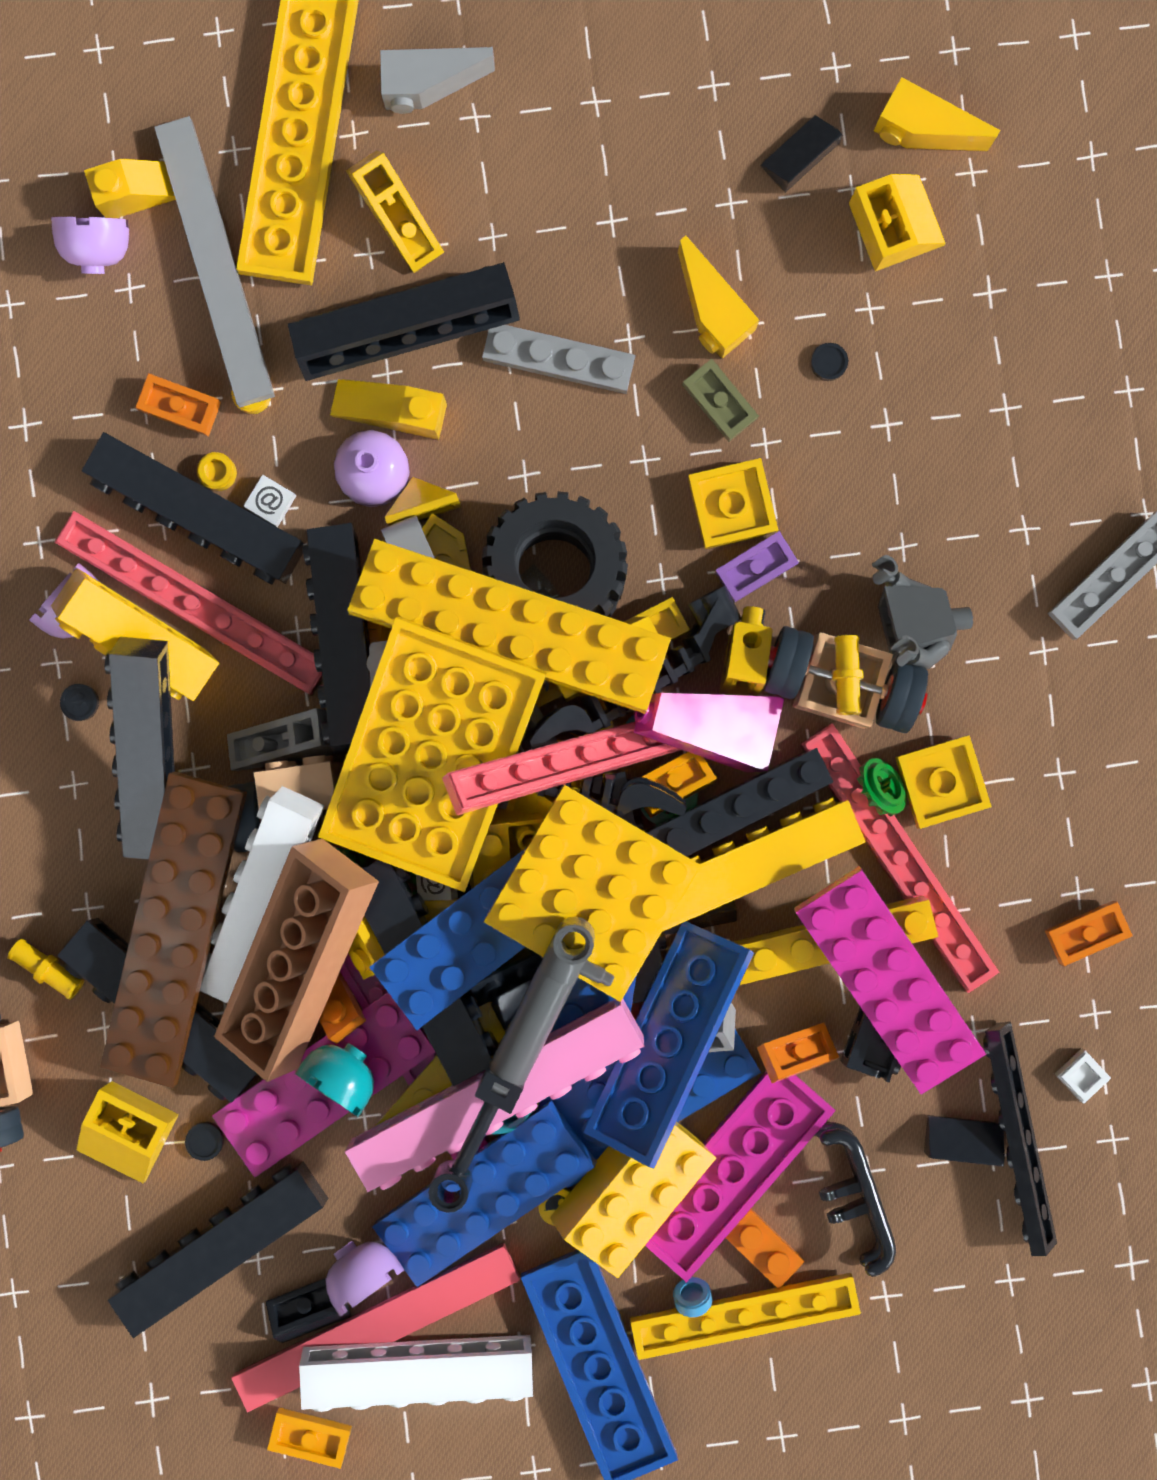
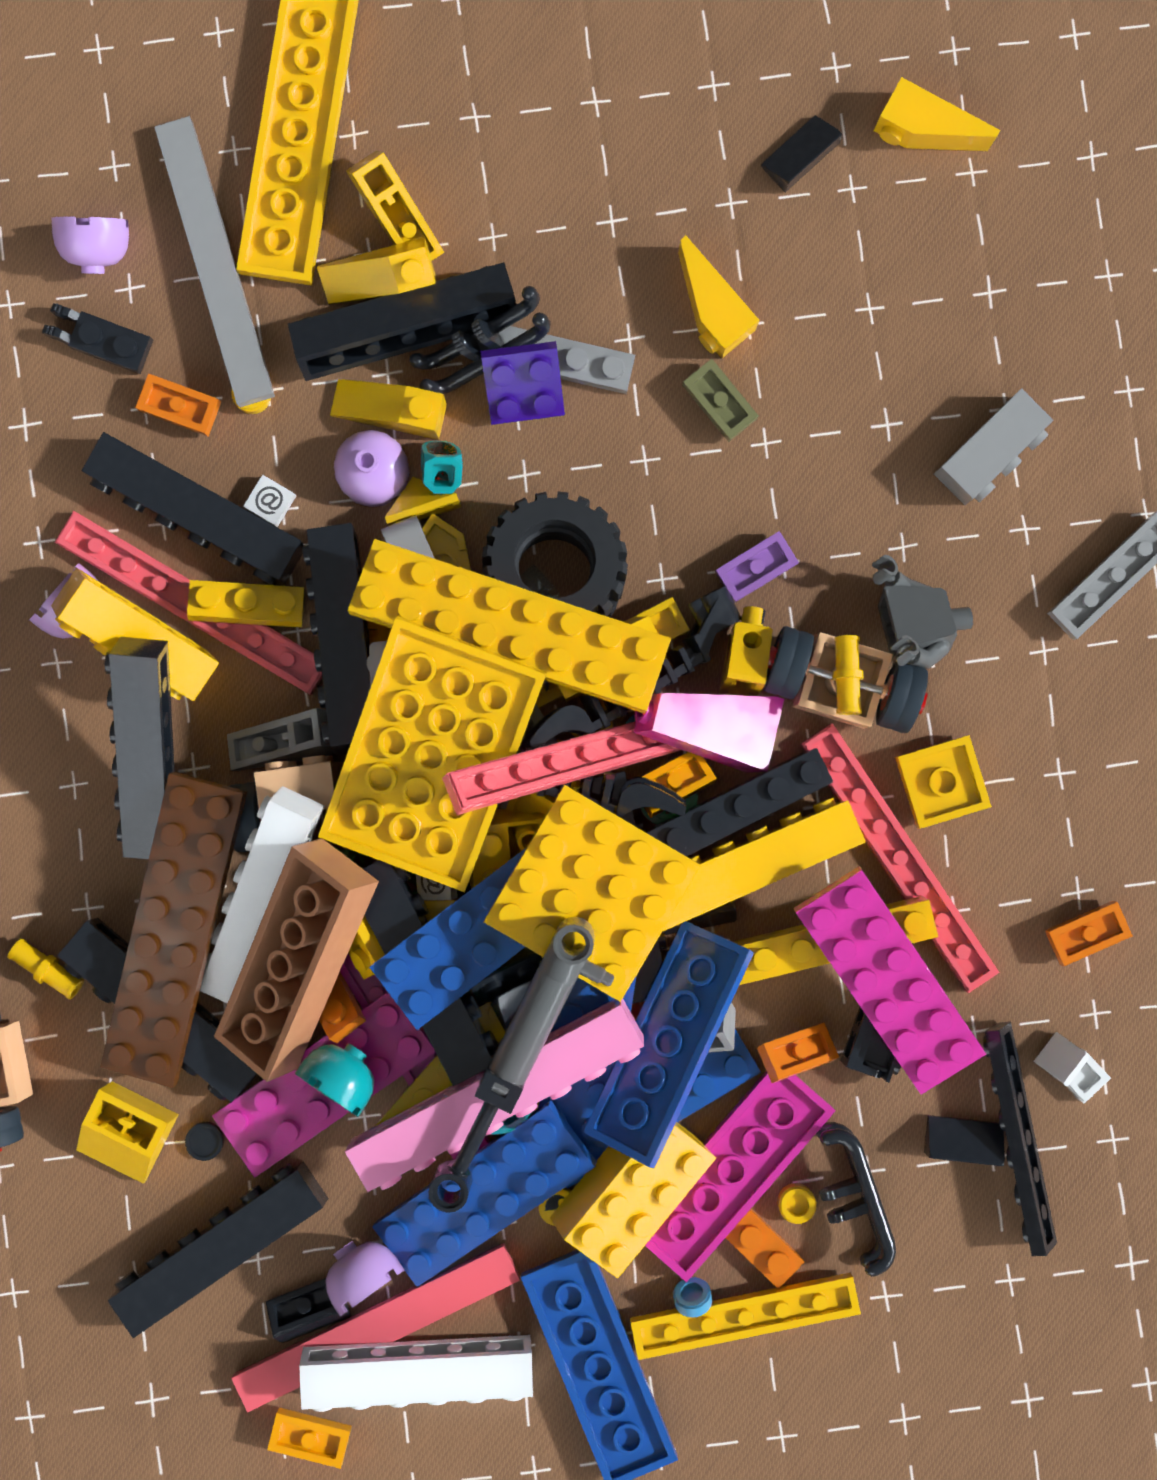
black piece [60,684,99,721] -> none
yellow slope [84,159,176,218] -> none
yellow tile [197,452,237,491] -> none
light grey slope [380,47,495,114] -> none
yellow plate [688,458,778,549] -> none
black piece [811,343,849,381] -> none
yellow slope [849,174,946,272] -> none
green gear [857,758,906,817] -> none
none -> black hinge [42,303,154,374]
none -> yellow plate [187,580,304,627]
none -> yellow slope [317,237,436,304]
none -> black piece [409,286,551,394]
none -> teal rock [421,440,463,494]
none -> dark purple plate [481,341,565,425]
none -> yellow tile [777,1183,816,1224]
none -> light grey brick [934,388,1053,505]
none -> white tile [1034,1032,1090,1086]

